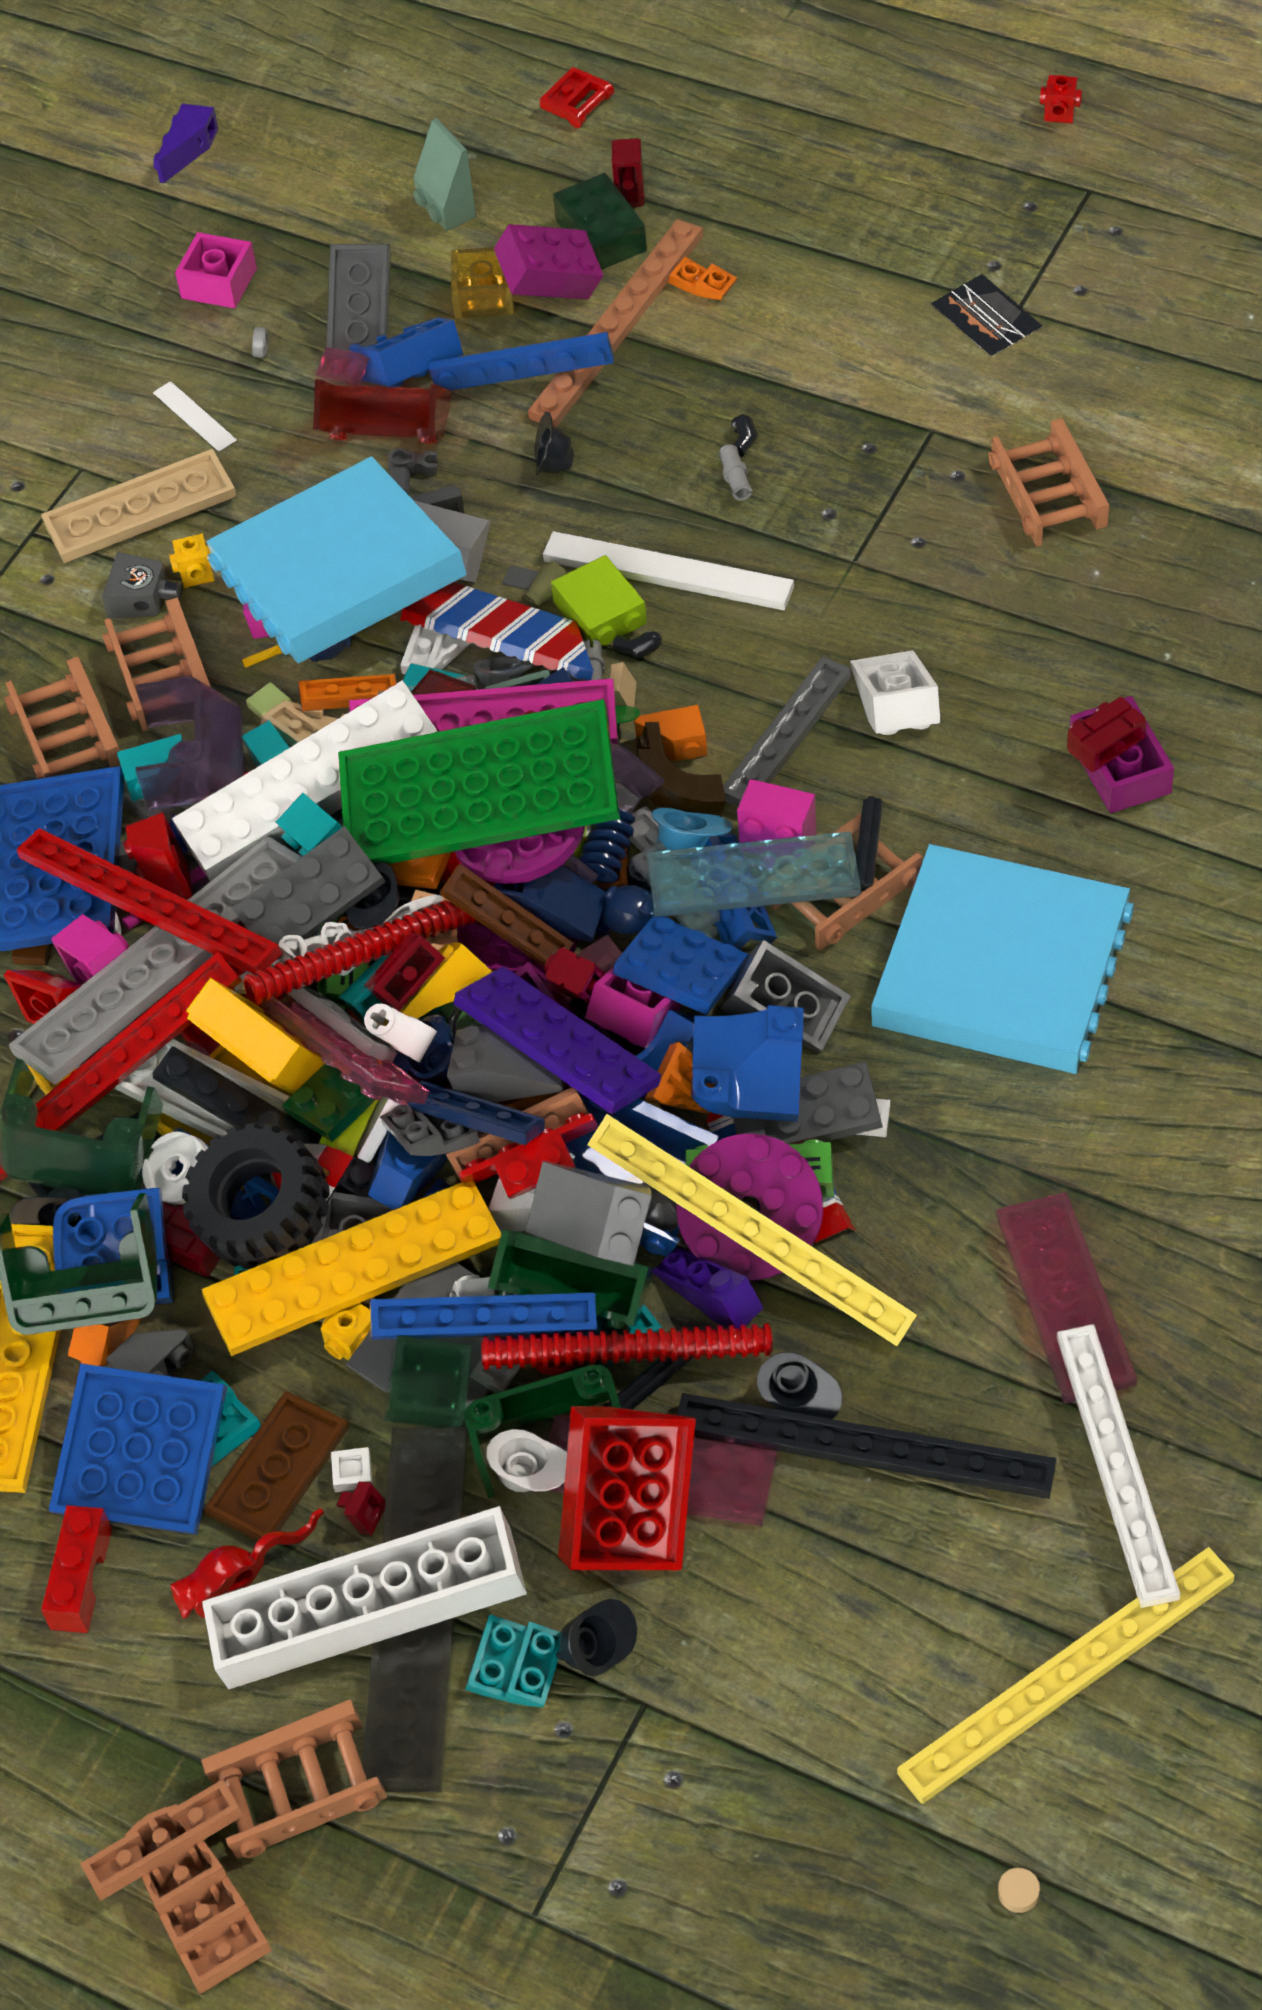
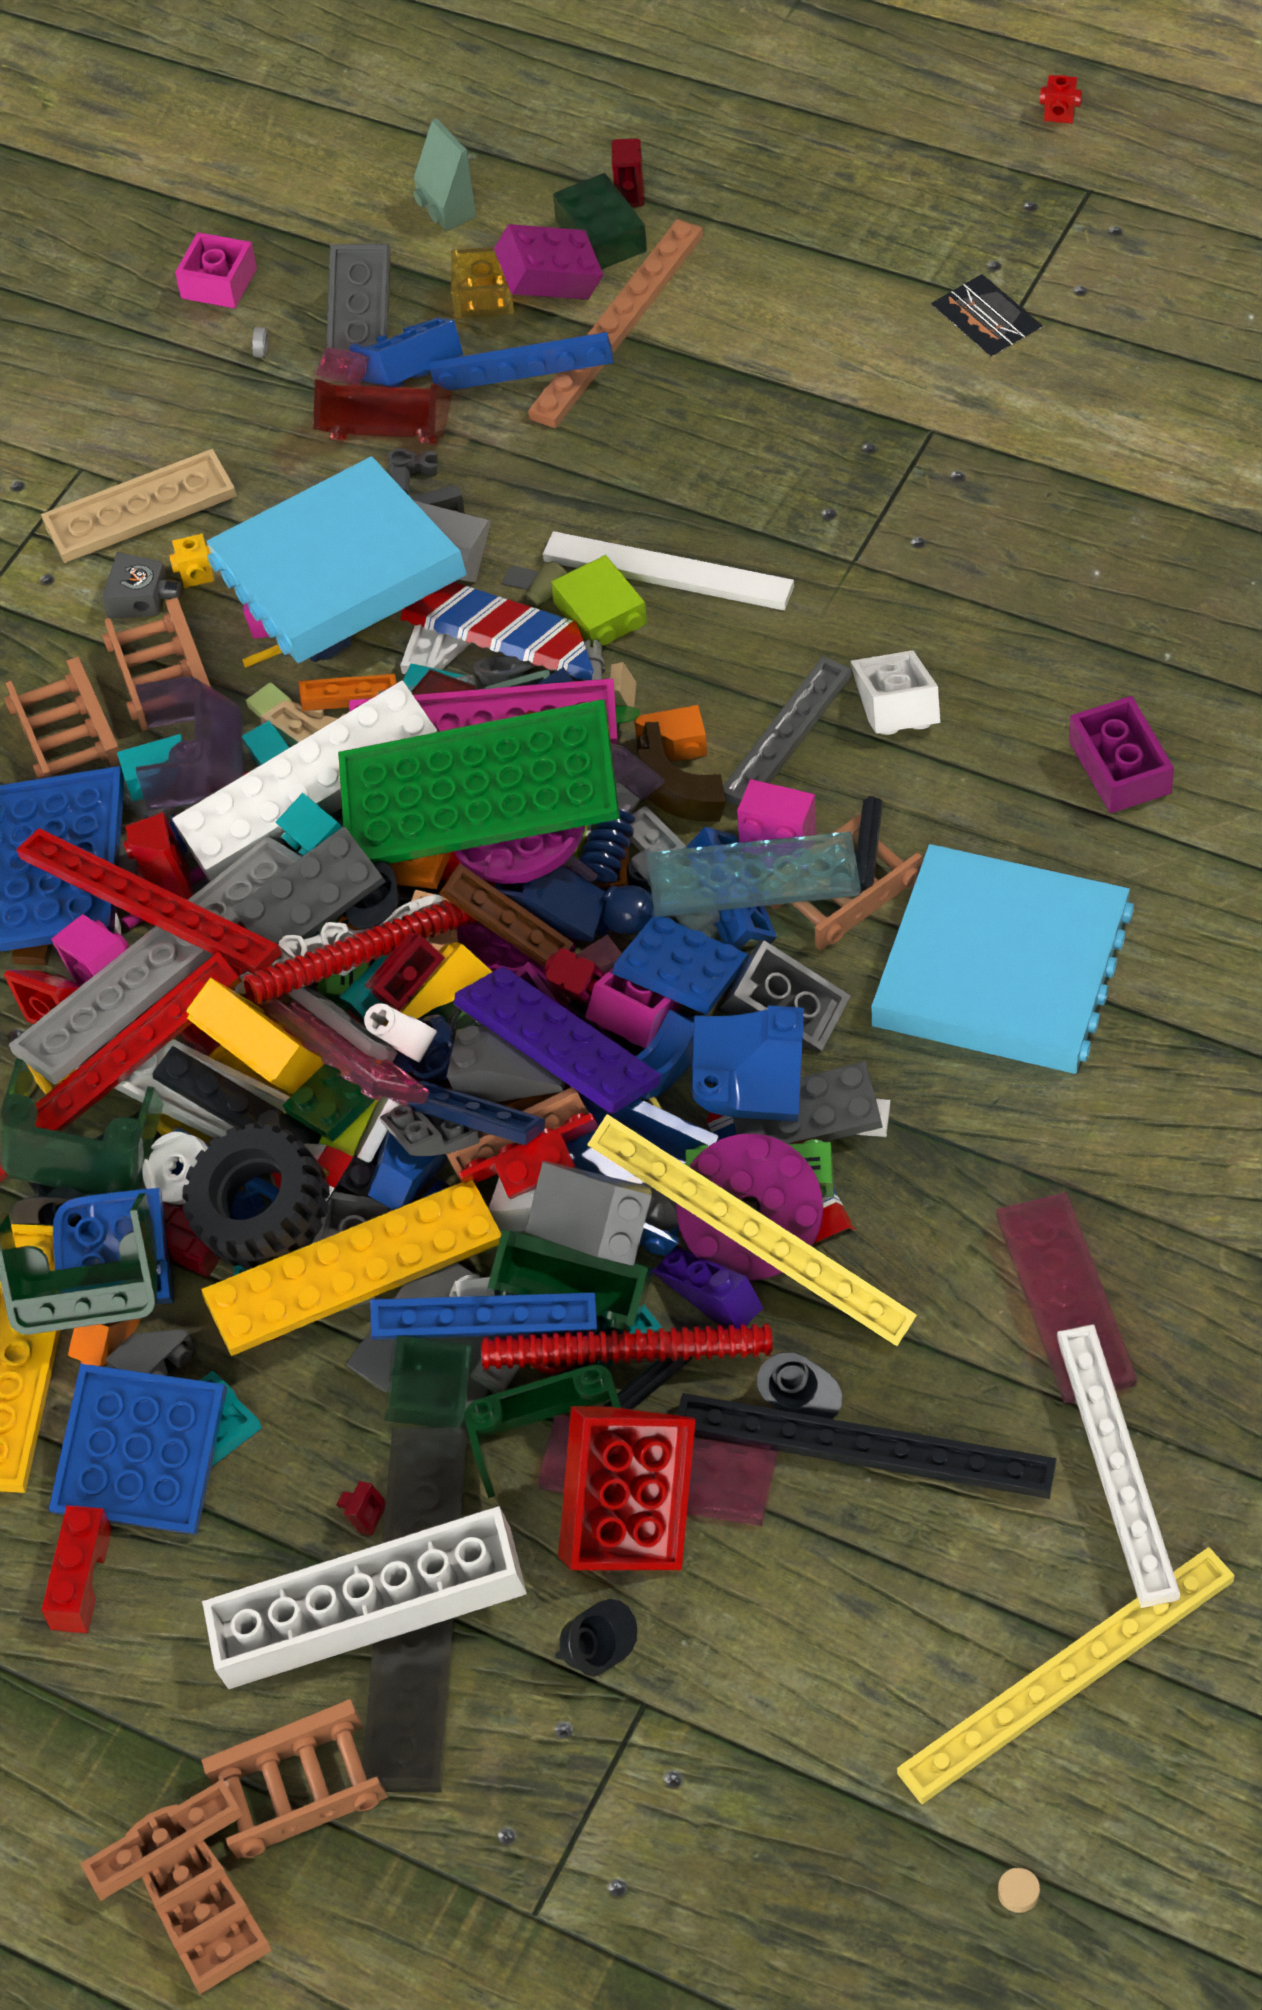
dark purple slope [153,104,218,183] -> none
white sticker [153,382,236,451] -> none
red animal [170,1508,324,1619] -> none
reddish brown tile [204,1390,350,1541] -> none
yellow brick [320,1303,371,1360] -> none
white plate [331,1447,372,1492] -> none
teal slope [465,1614,561,1708] -> none
white piece [486,1429,567,1492] -> none
black piece [535,411,574,476] -> none
red plate [539,67,614,128] -> none
black arm [613,631,662,658] -> none
orange wing [645,1042,713,1114] -> none
dark azure piece [652,808,733,855] -> none
orange slope [668,257,737,300] -> none
light grey pin [719,444,752,501] -> none
black arm [731,414,757,457] -> none
nougat fence [988,418,1109,547] -> none
dark red brick [1067,696,1147,772] -> none

